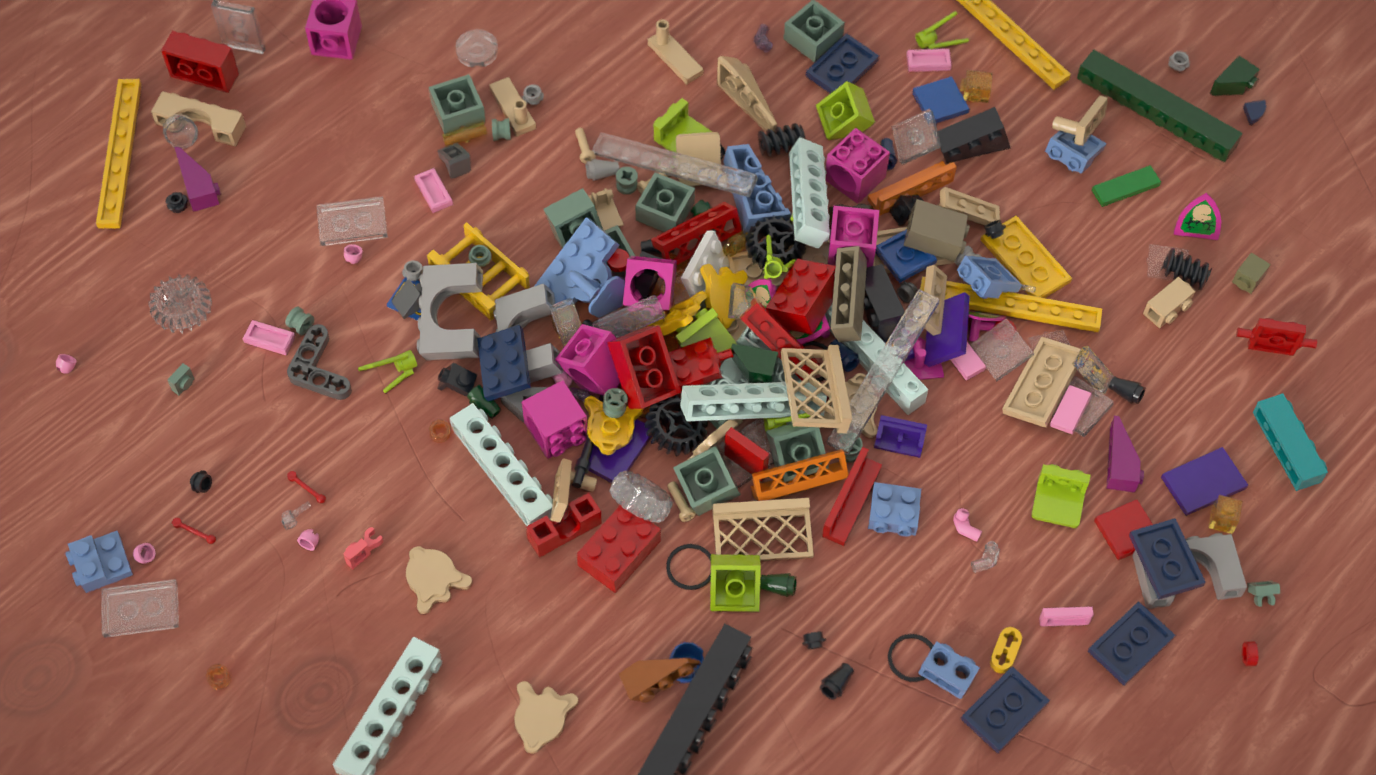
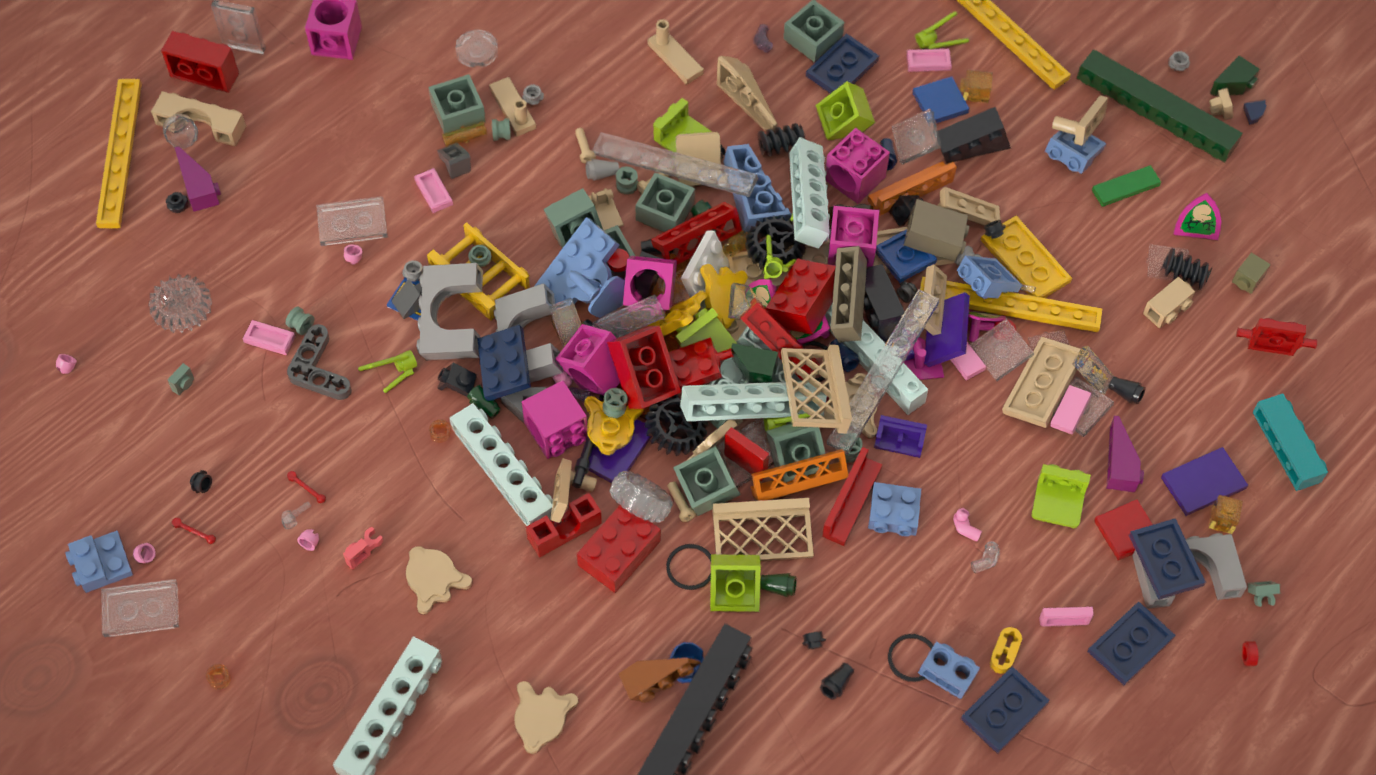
none -> tan tile [1209,89,1233,120]

